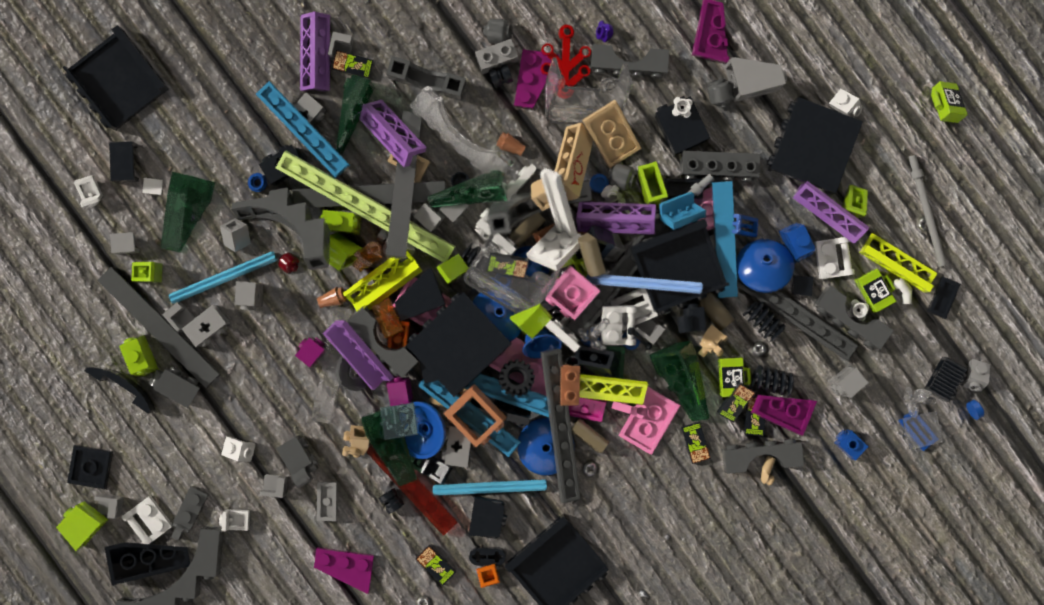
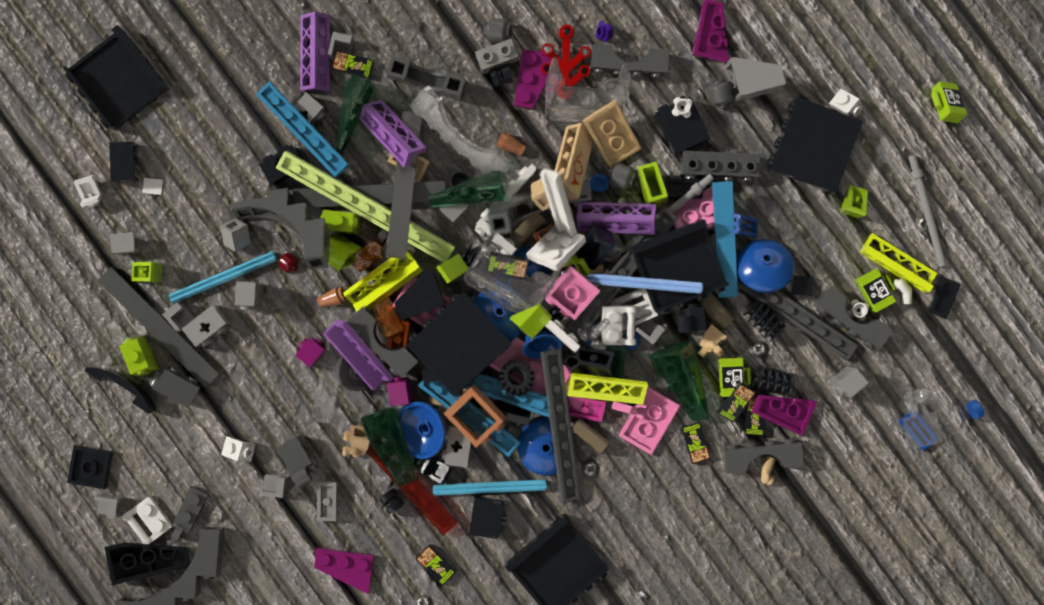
lime torso [56,501,109,551] -> none
clear green wedge [161,172,215,252] -> none
white bracket [219,509,250,531] -> none
blue plate [248,173,267,192] -> none
clear light blue piece [380,402,418,440] -> none
light grey panel [414,203,446,232] -> none
black beam [469,547,506,566] -> none
orange slope [476,564,500,588] -> none
nougat hinge [560,365,580,406] -> none
dark tan brick [578,233,605,277] -> none
white plate [601,185,622,203] -> none
black hinge [628,327,652,350] -> none
dark azure bracket [660,192,706,229] -> none
blue torso [778,223,816,264] -> none
medium lavender fence [793,181,869,243] -> none
white plate [814,237,855,279] -> none
blue brick [834,429,868,461] -> none
black brick [923,357,967,402] -> none
light grey bracket [963,359,990,392] -> none

